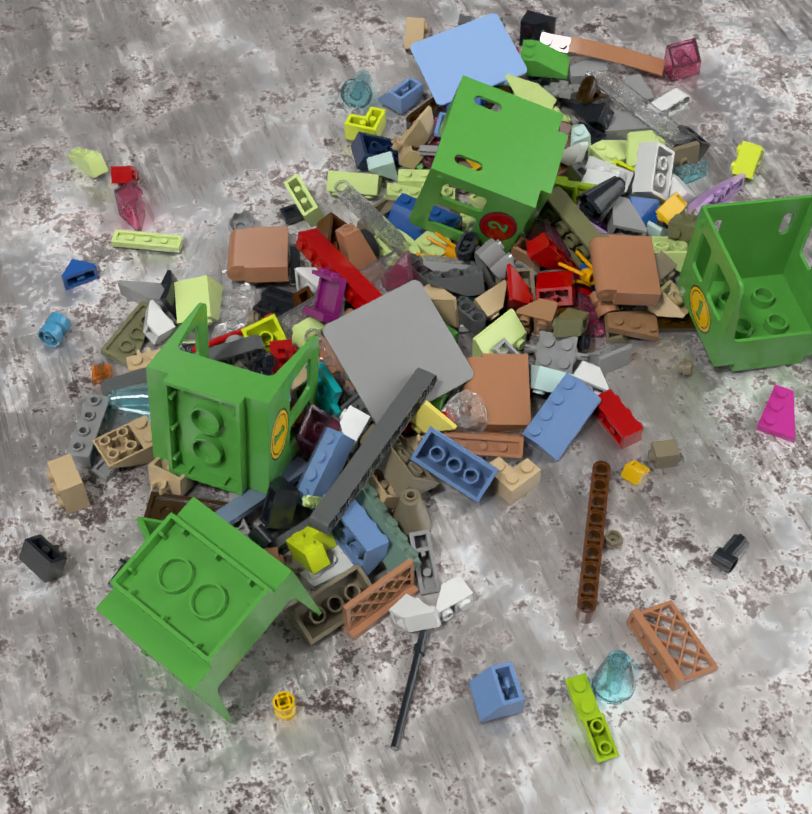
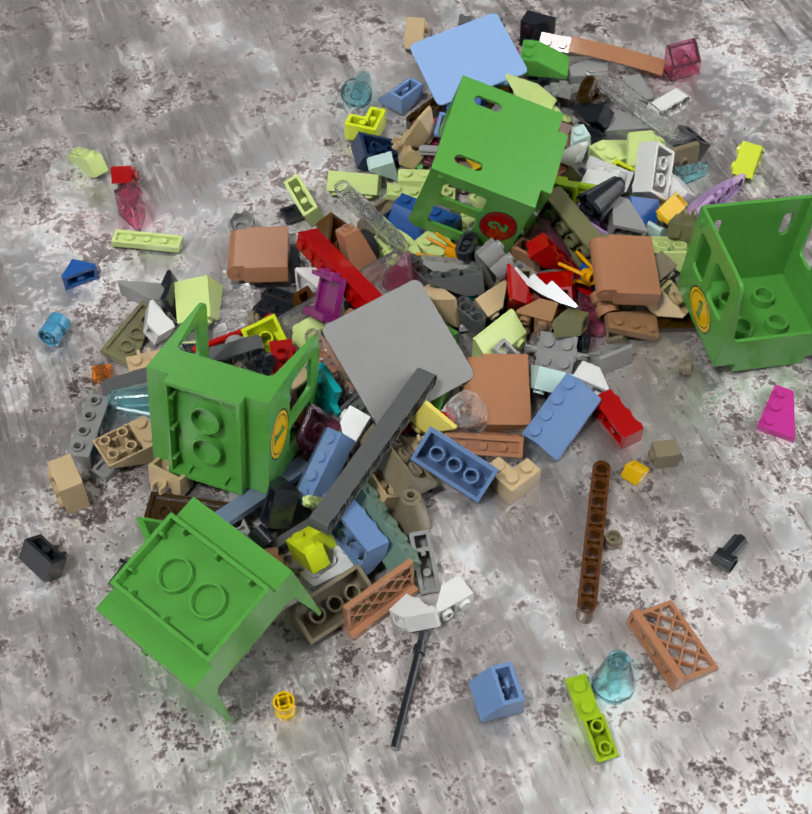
none -> slope [514,266,581,310]

